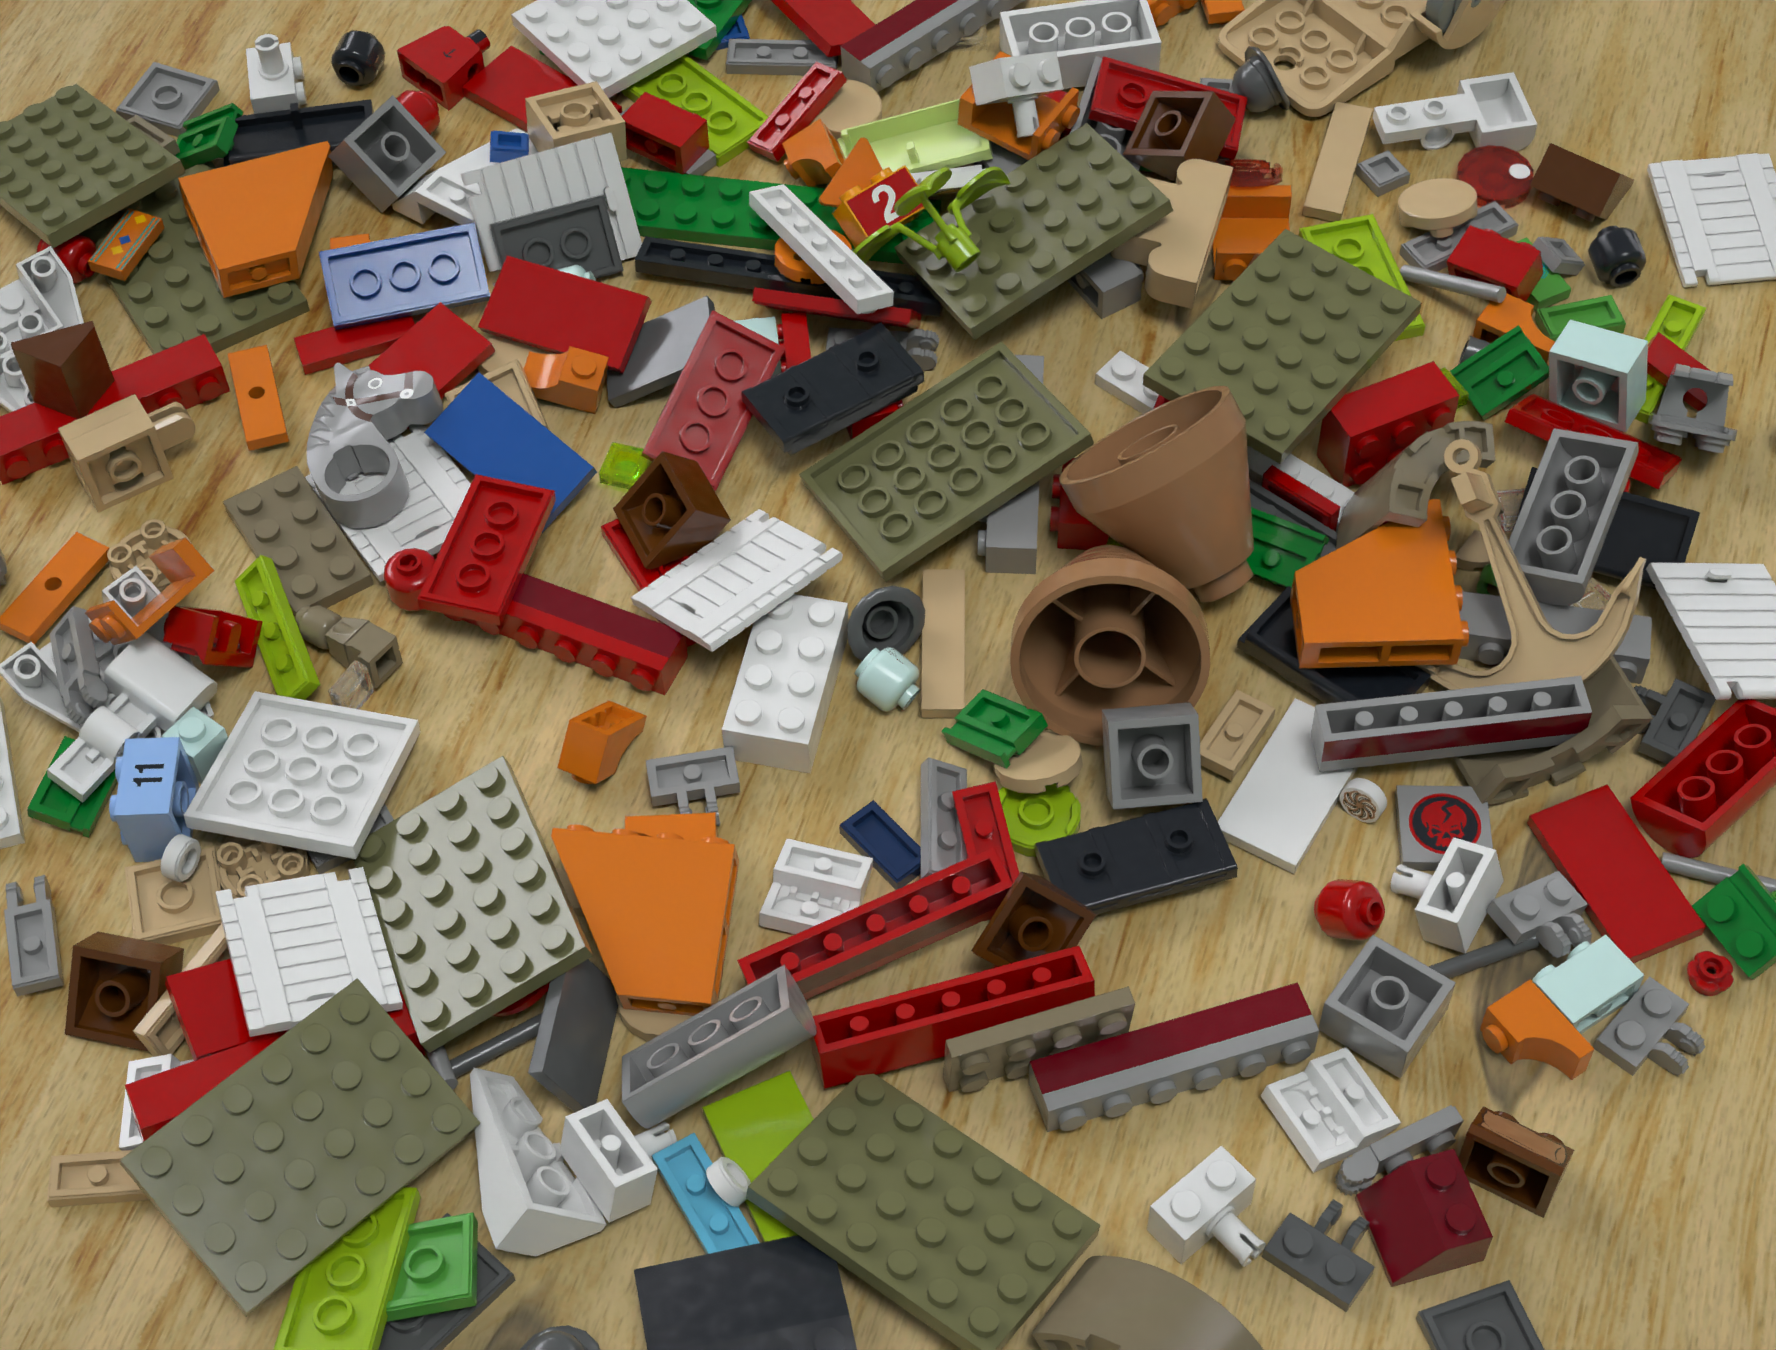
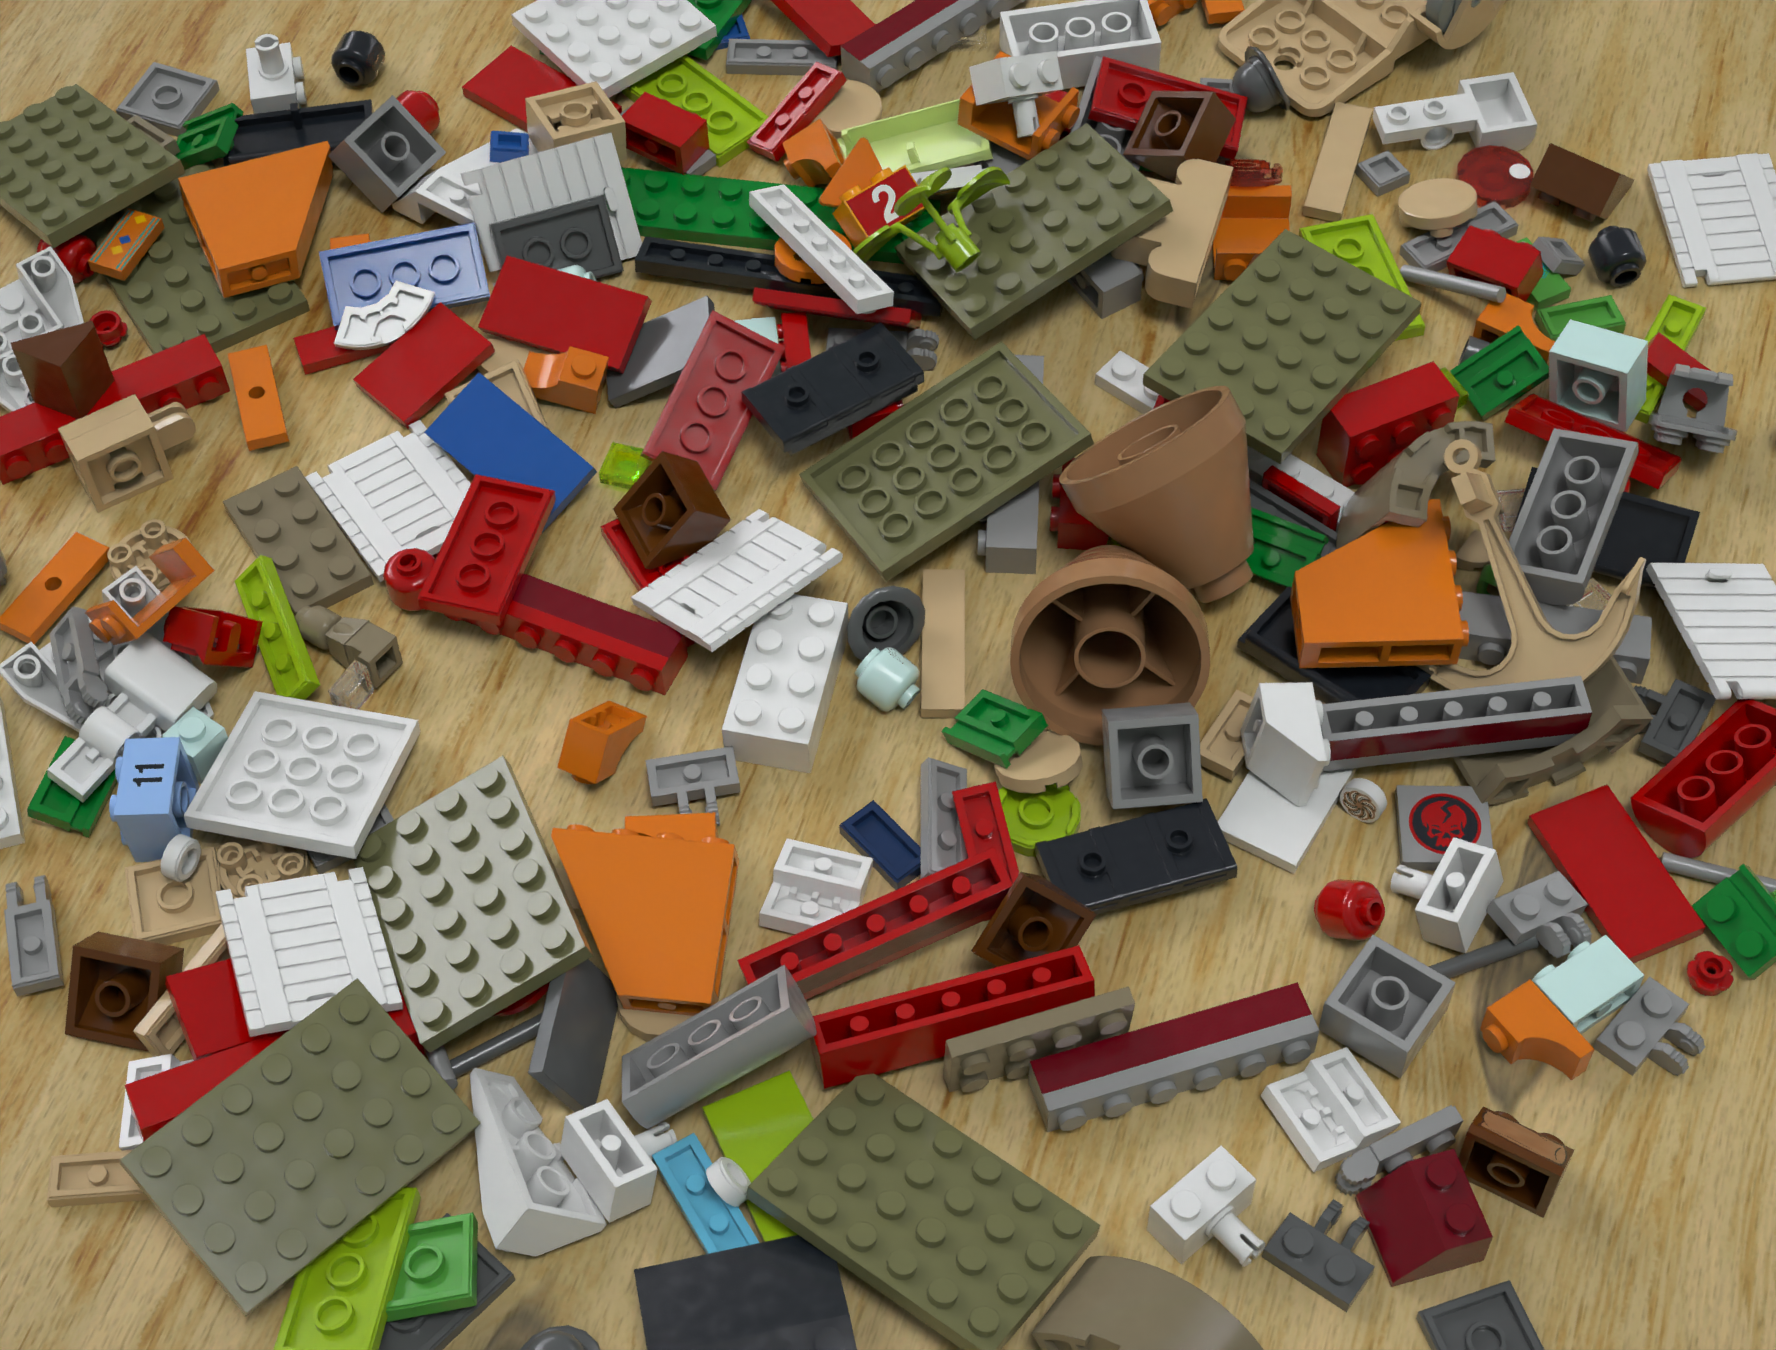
light grey animal [307,363,443,528] -> none
red torso [397,26,491,111] -> none
none -> red plate [89,310,128,347]
none -> white tile [334,281,435,350]
none -> white slope [1240,682,1331,806]

